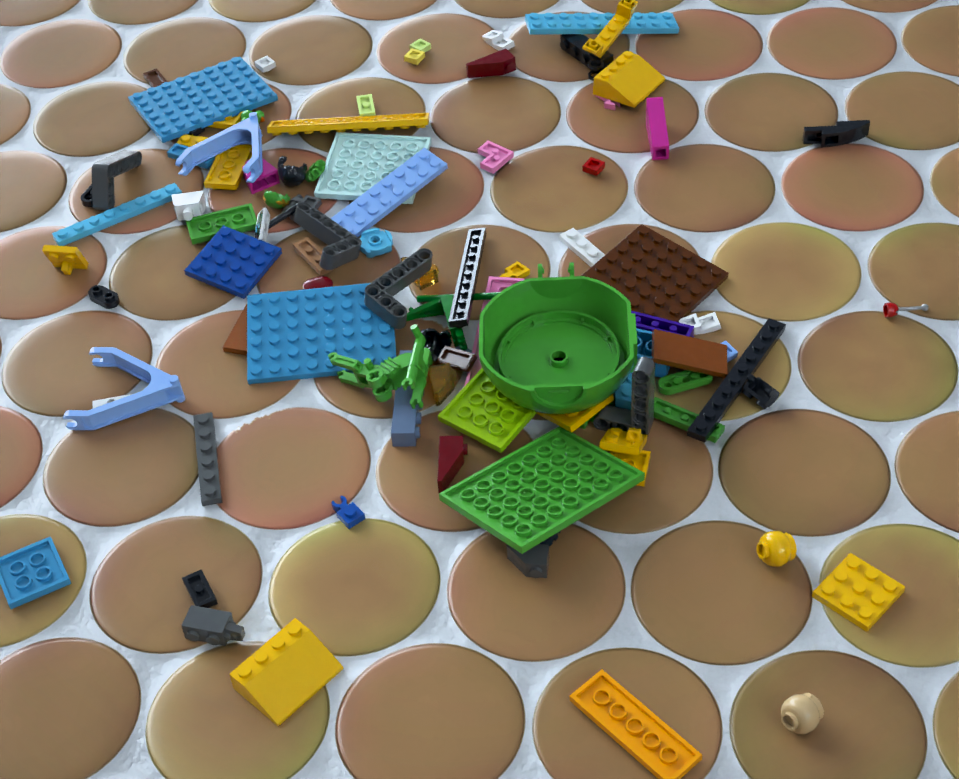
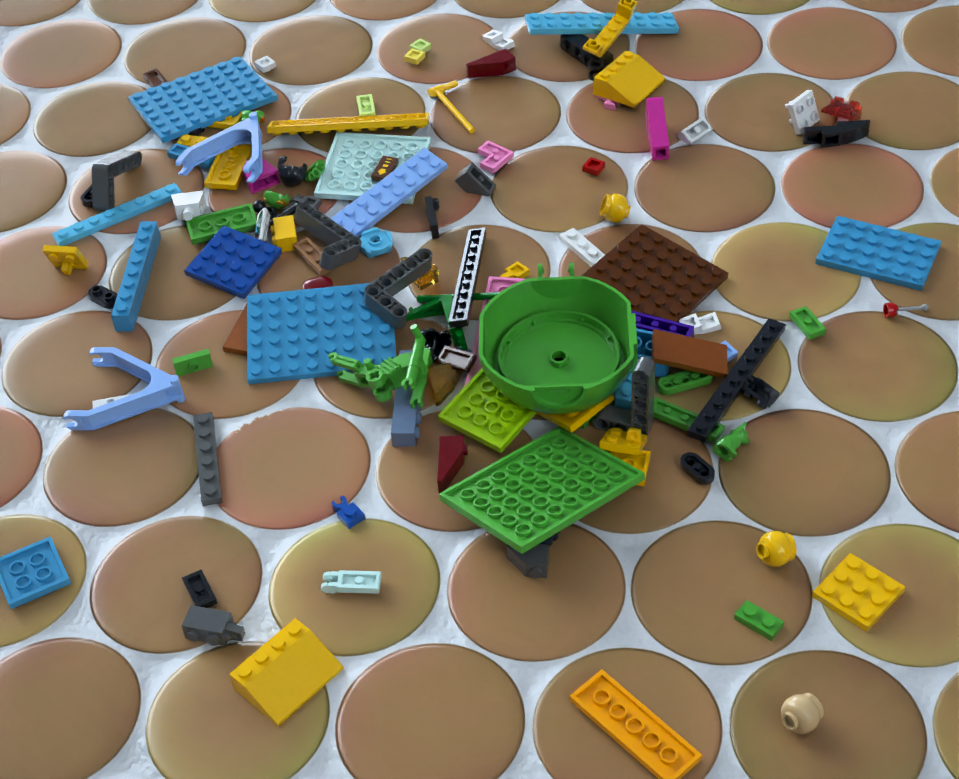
none -> dark azure brick [111,221,161,331]
none -> bright green plate [172,349,213,376]
none -> black plate [252,200,278,220]
none -> yellow brick [270,215,297,252]
none -> light aqua hinge [321,570,382,594]
none -> reddish brown tile [371,156,399,181]
none -> black hinge [425,196,440,239]
none -> yellow bar [427,80,475,134]
none -> dark grey slope [455,162,496,196]
none -> yellow piece [600,194,631,223]
none -> white slope [677,117,713,145]
none -> black plate [680,452,715,485]
none -> bright green animal [712,422,750,462]
none -> bright green plate [734,600,784,641]
none -> white plate [785,90,820,135]
none -> bright green plate [789,306,826,340]
none -> dark azure plate [815,216,942,291]
none -> clear red slope [821,96,862,121]

